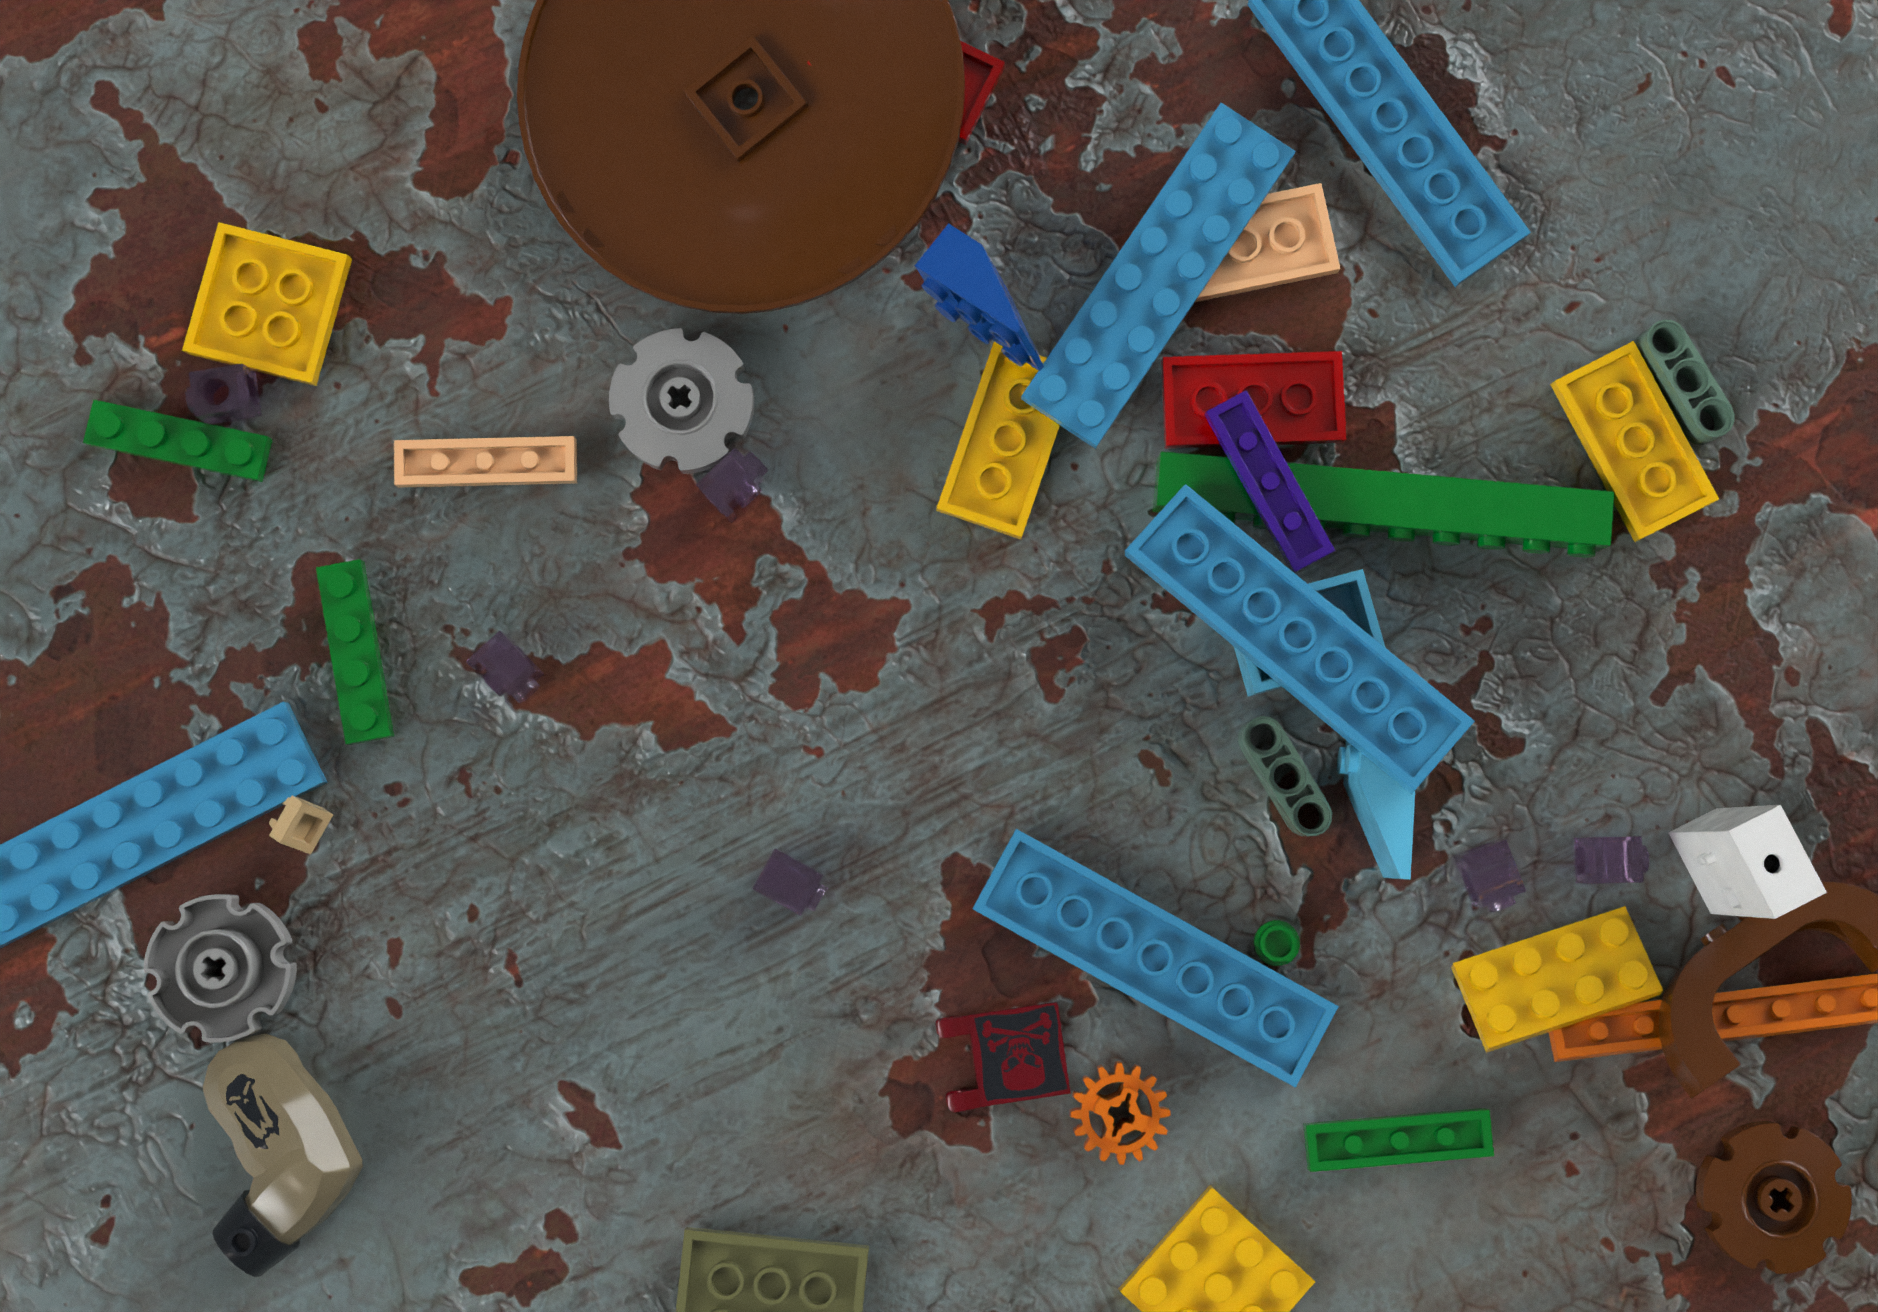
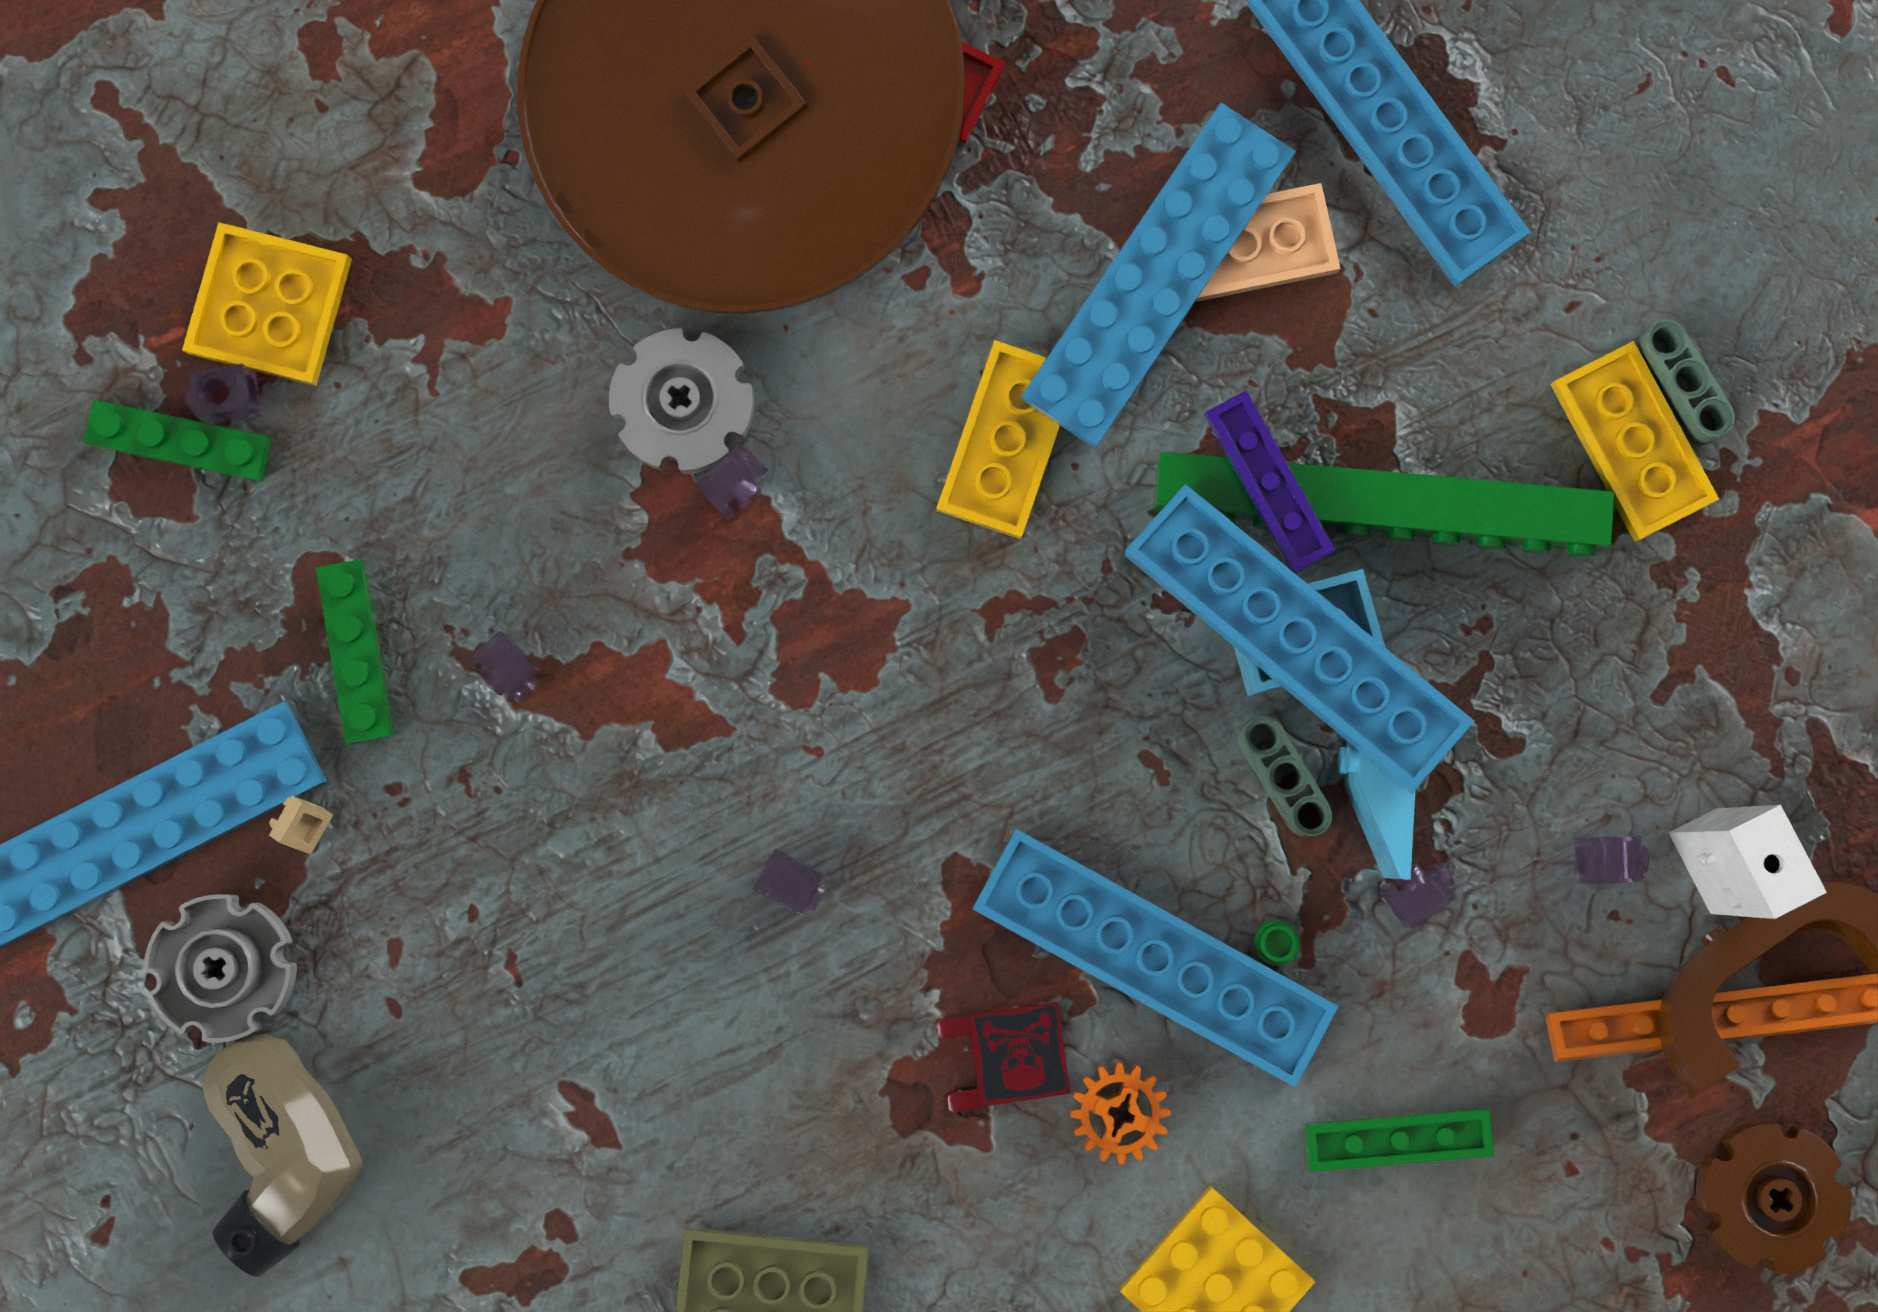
light nougat plate [394,436,577,488] -> none
blue slope [914,223,1044,371] -> none
red plate [1161,351,1346,449] -> none
yellow plate [1451,906,1663,1053] -> none
clear purple brick [1453,839,1526,912] -> none
none -> clear purple brick [1377,861,1457,929]

